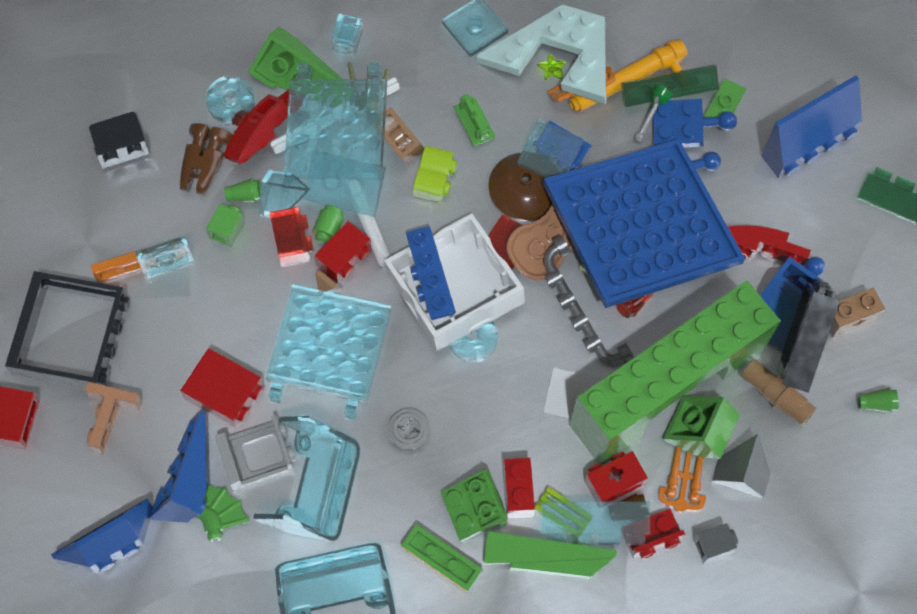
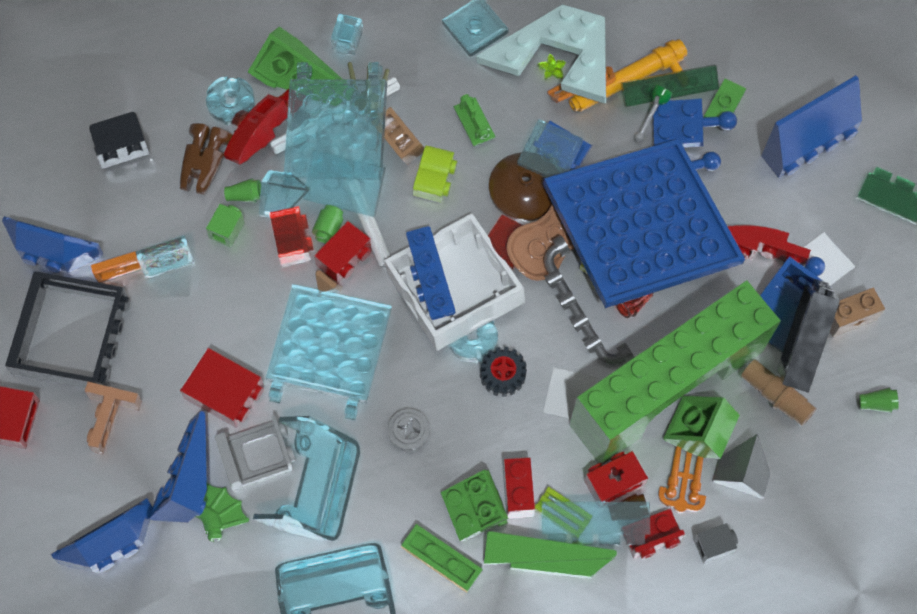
none -> blue wedge [2,216,103,273]
none -> black wheel [480,346,527,397]
none -> white sticker [804,232,856,286]

